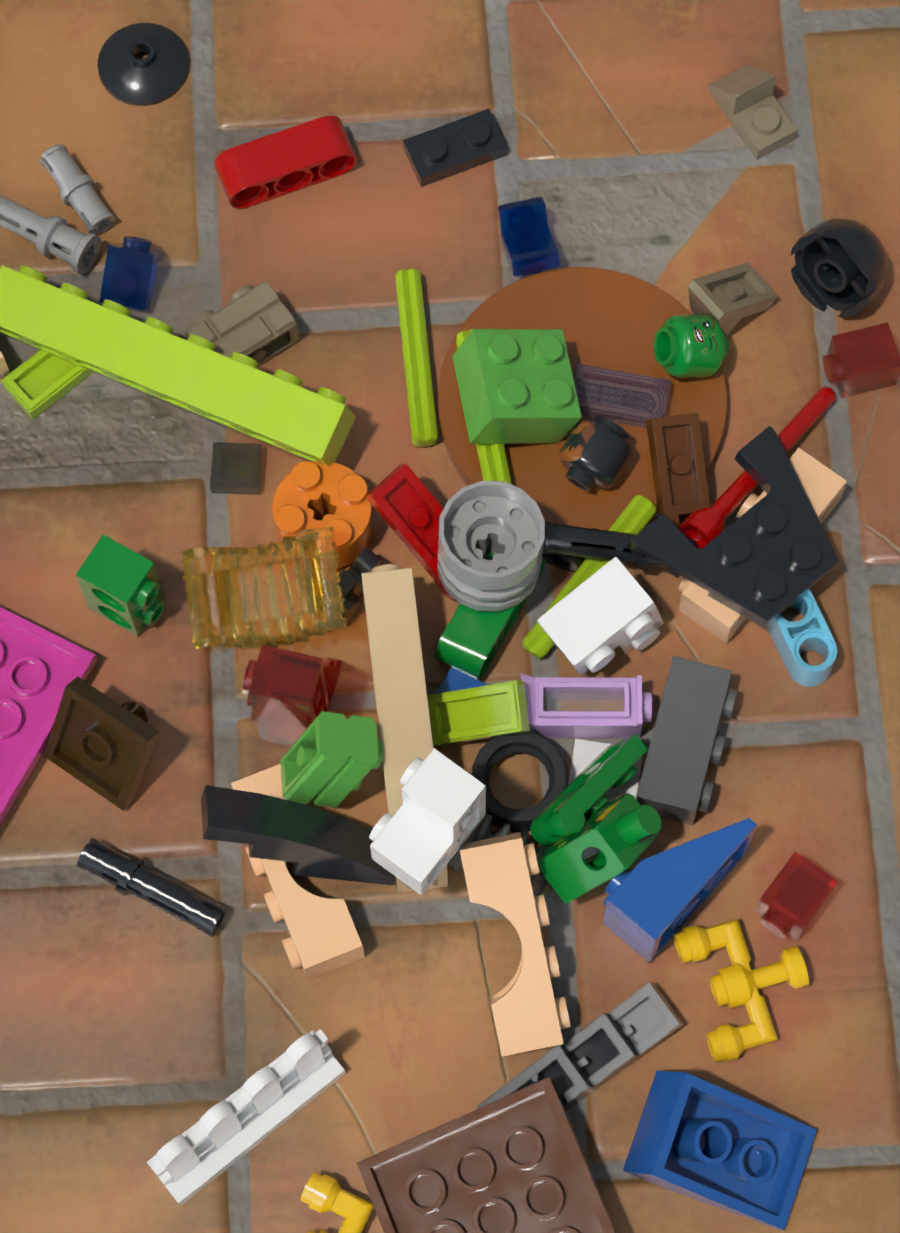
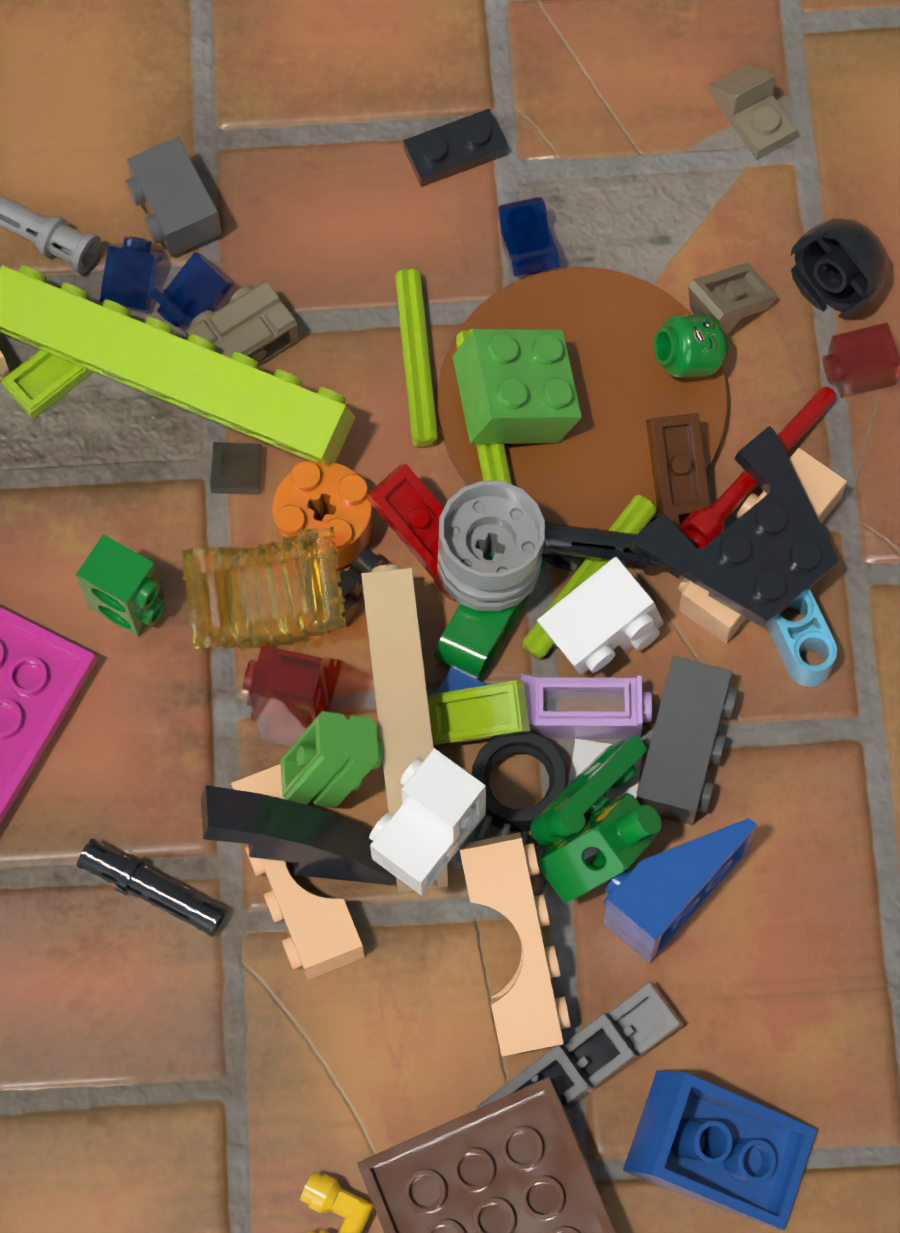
light grey pin [39,144,115,235] -> none
dark brown tile [43,676,159,811] -> none
black dish [97,23,190,106] -> none
white fence [147,1029,346,1206] -> none
red beam [214,116,357,209] -> none
black head [559,416,632,492] -> none
tile [573,364,672,428] -> none
yellow piece [673,918,809,1063] -> none
clear red brick [755,851,838,941] -> none
none -> dark grey brick [125,137,222,257]
none -> clear blue bracket [149,252,235,327]

